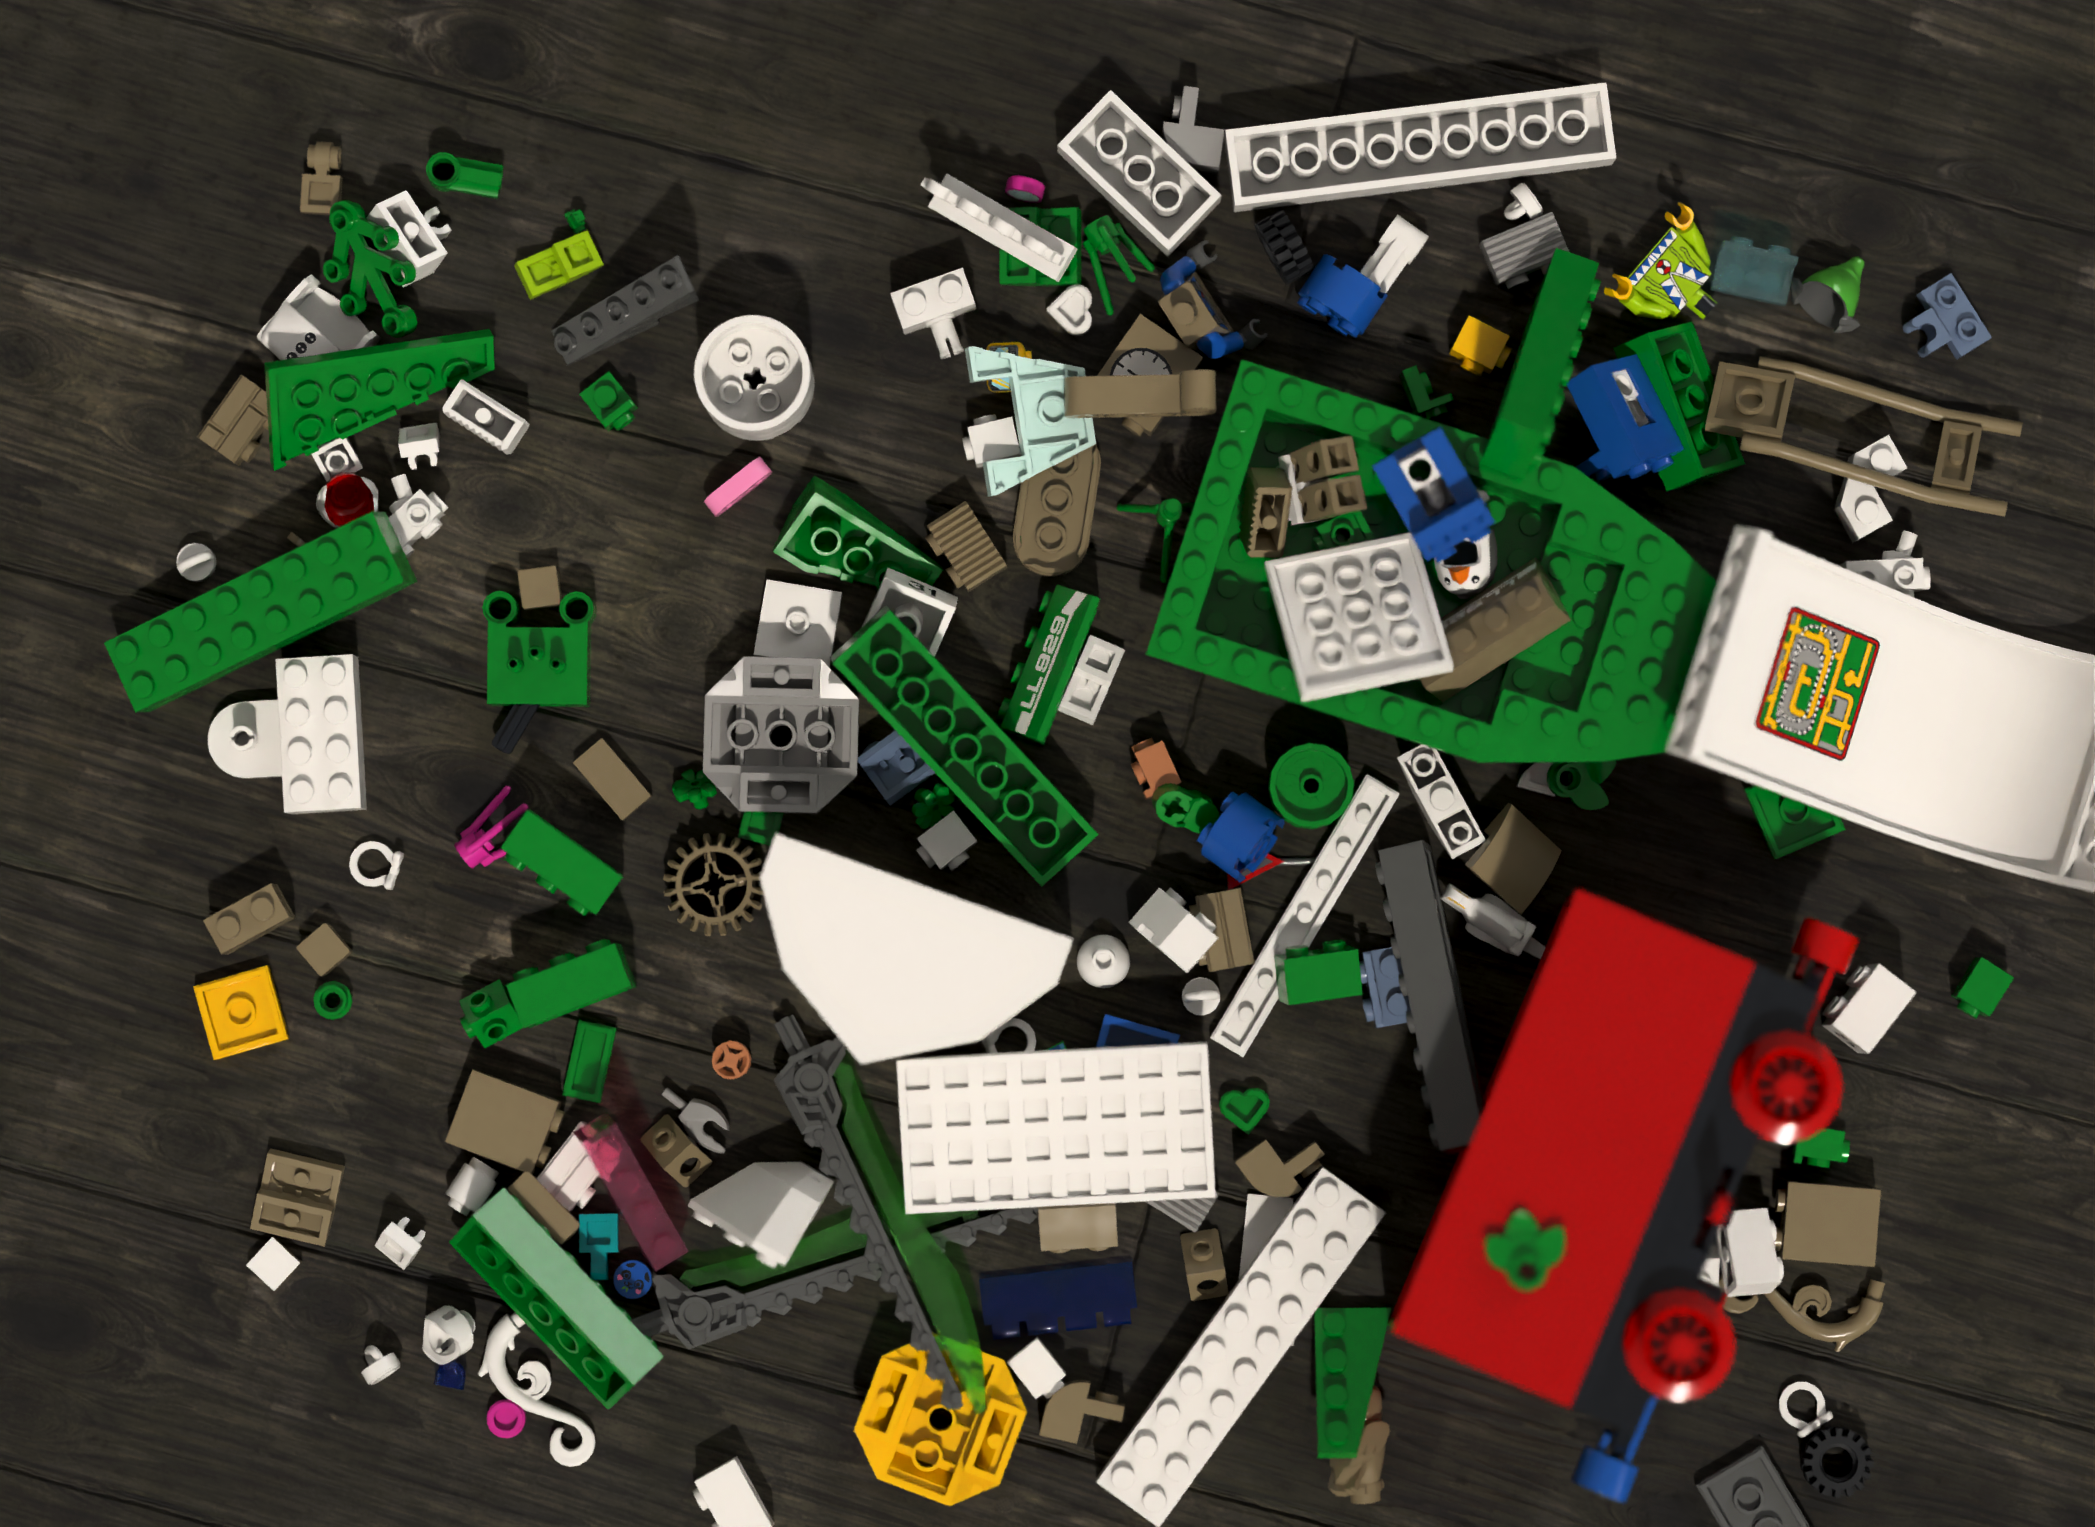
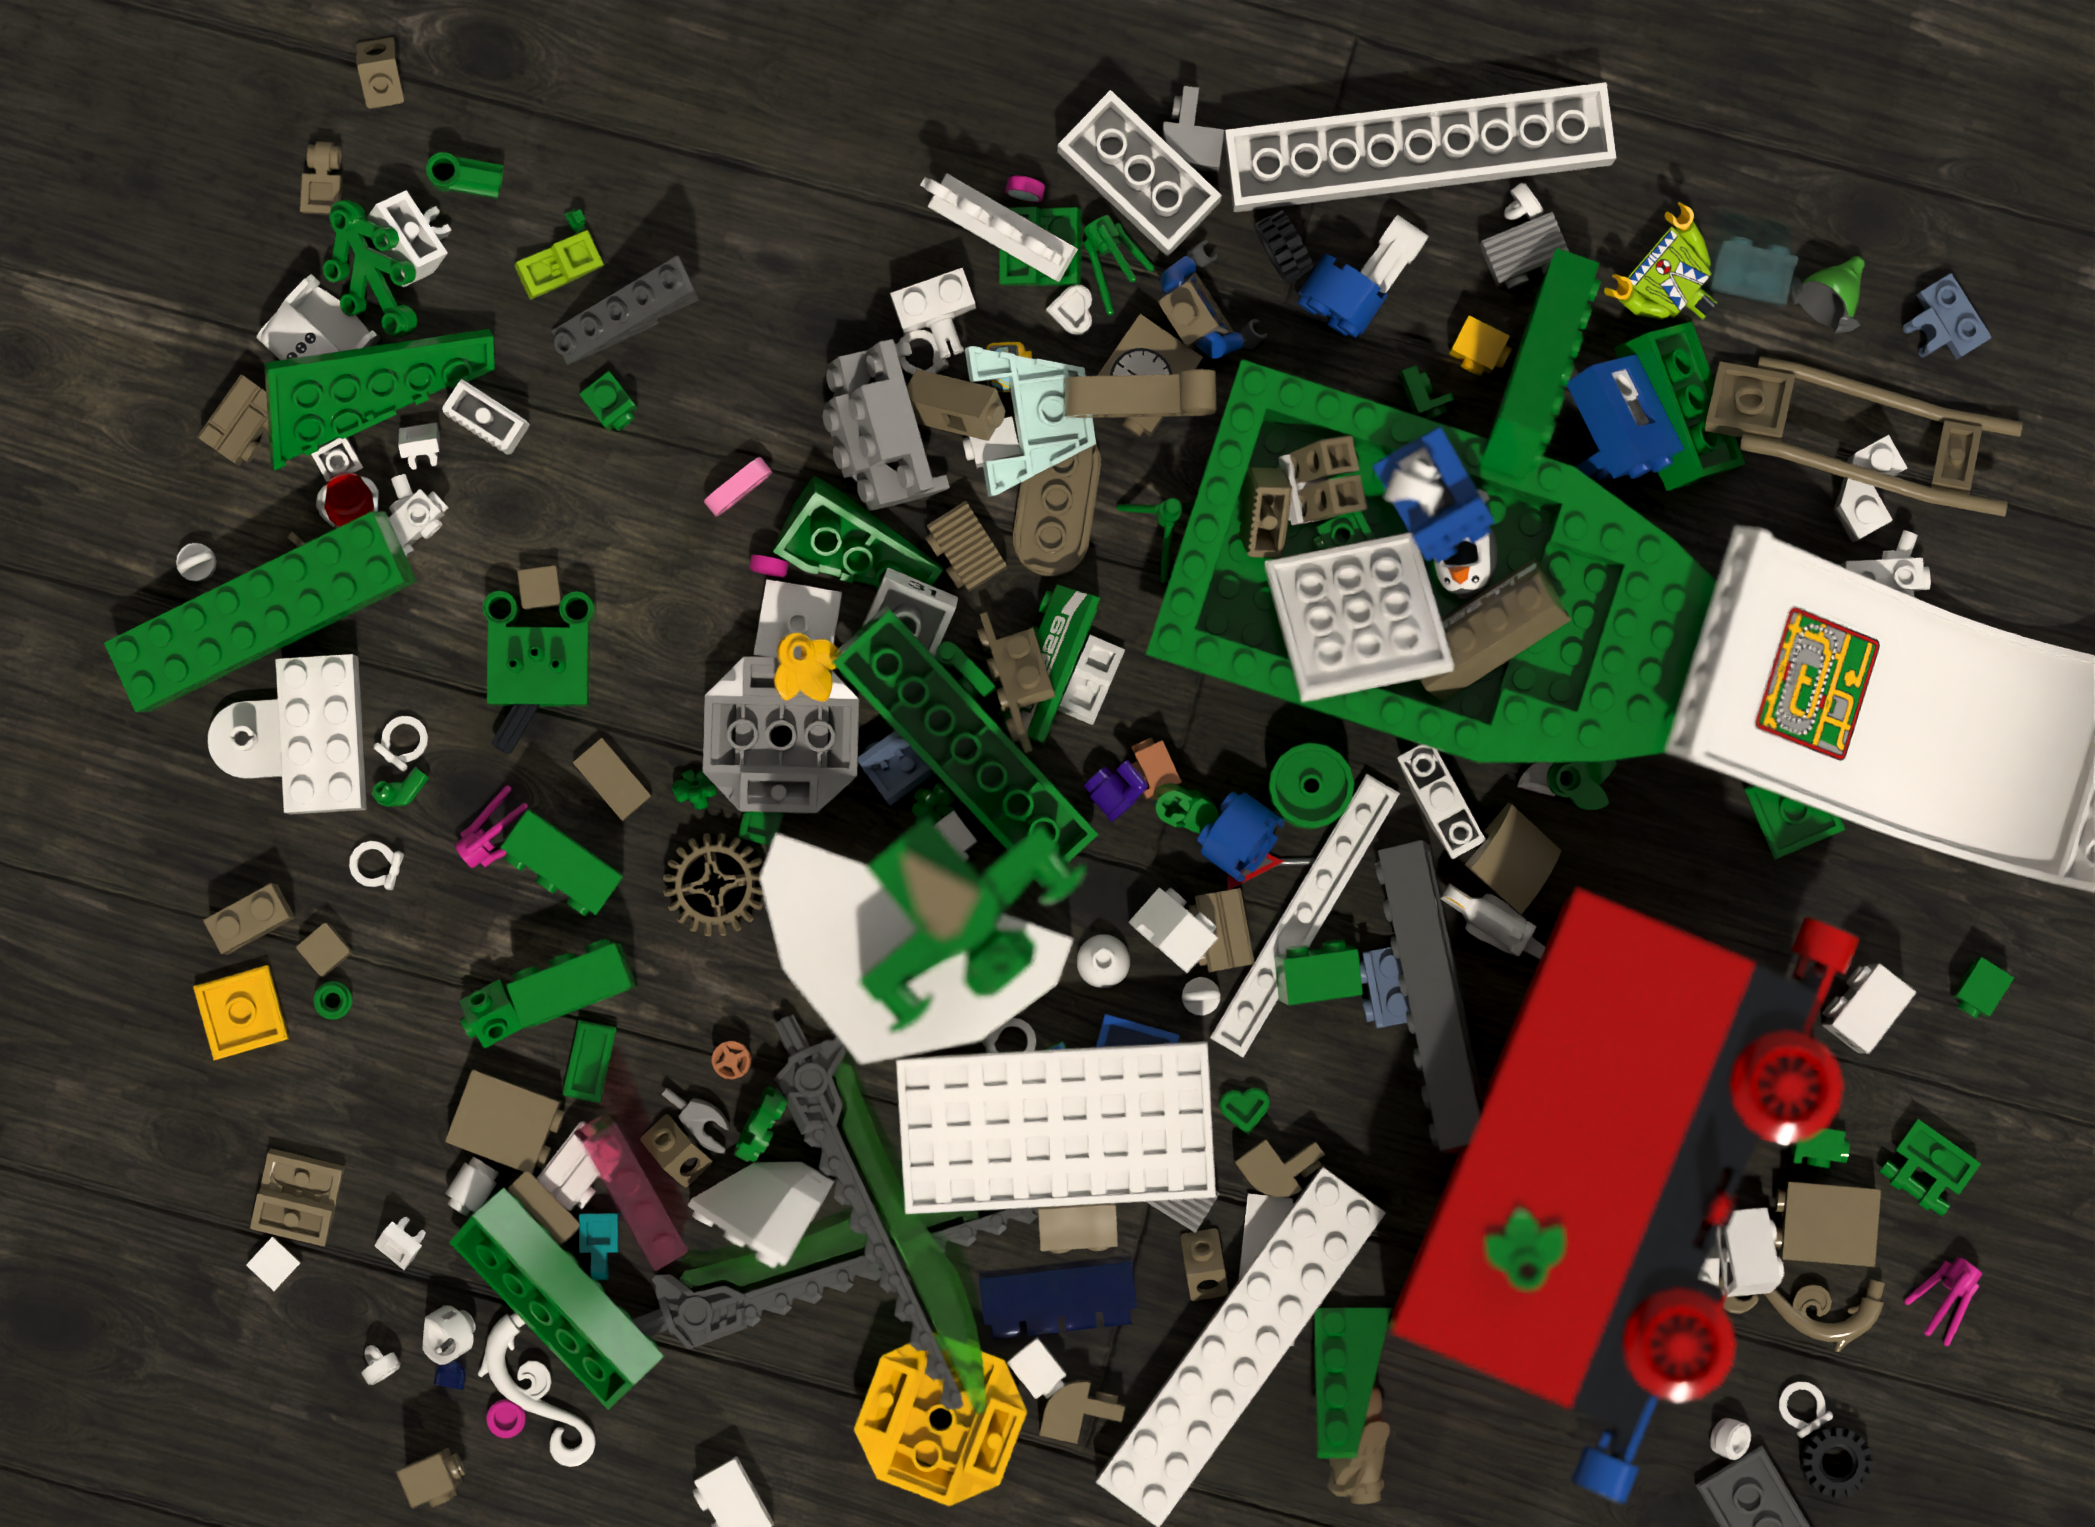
blue tile [613,1260,653,1299] -> none
white brick [694,315,814,441] -> none
none -> dark tan bracket [356,37,404,109]
none -> green arm [372,767,430,807]
none -> white piece [373,716,428,772]
none -> dark tan brick [397,1448,466,1508]
none -> green plate [733,1086,789,1162]
none -> dark pink tile [749,554,789,577]
none -> yellow plate [774,633,838,701]
none -> light grey piece [823,339,950,511]
none -> green piece [858,816,1086,1033]
none -> white piece [899,330,949,375]
none -> dark tan slope [902,853,981,941]
none -> dark tan brick [907,369,1006,441]
none -> green plate [936,641,996,701]
none -> dark tan bracket [977,612,1055,753]
none -> dark purple piece [1084,760,1147,823]
none -> white piece [1383,459,1443,516]
none -> white tile [1710,1418,1751,1460]
none -> green plate [1879,1118,1981,1217]
none -> dark pink plant [1904,1256,1982,1346]

